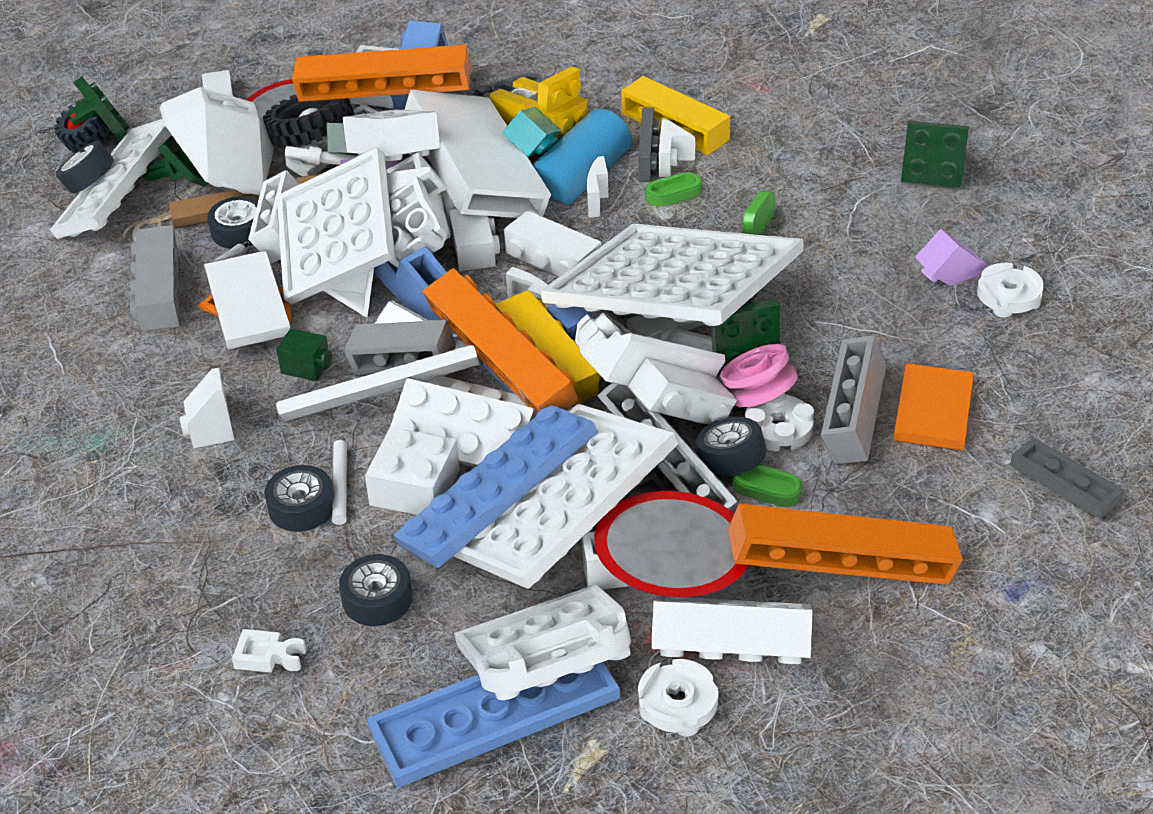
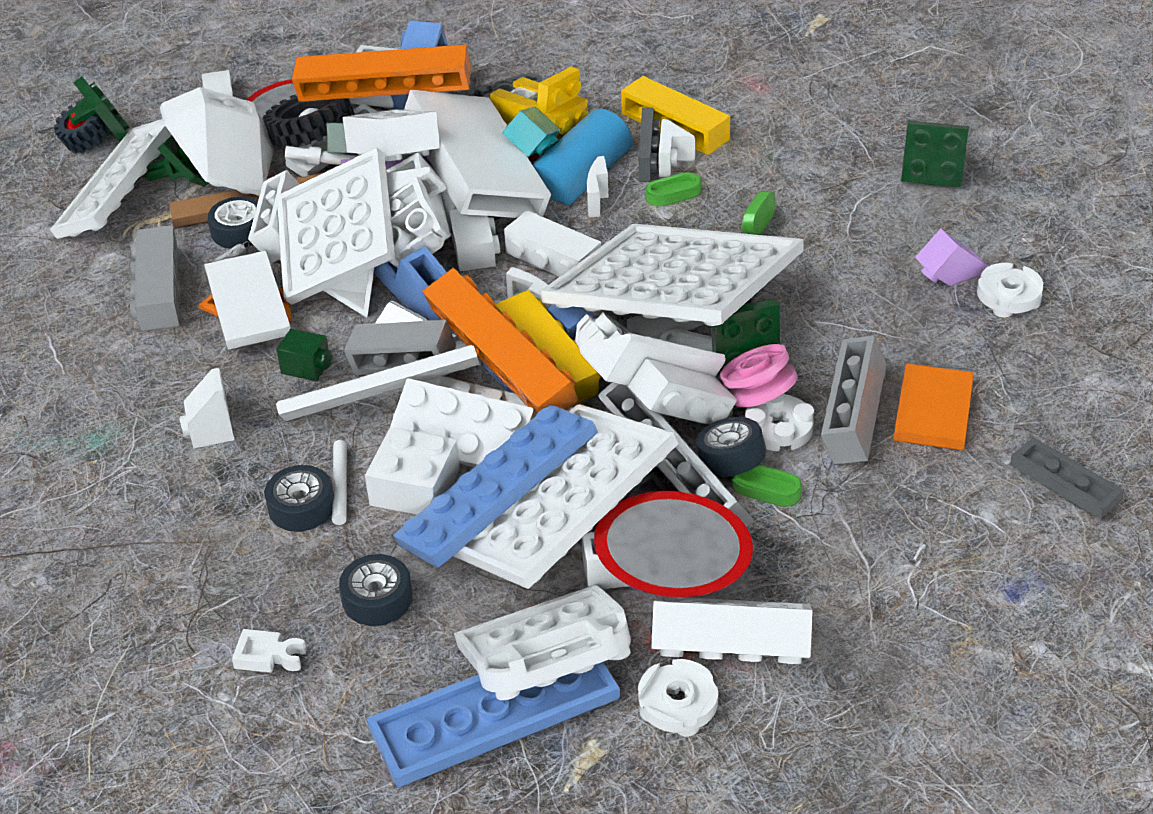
black wheel [56,141,114,193] -> none
orange brick [728,503,963,585] -> none

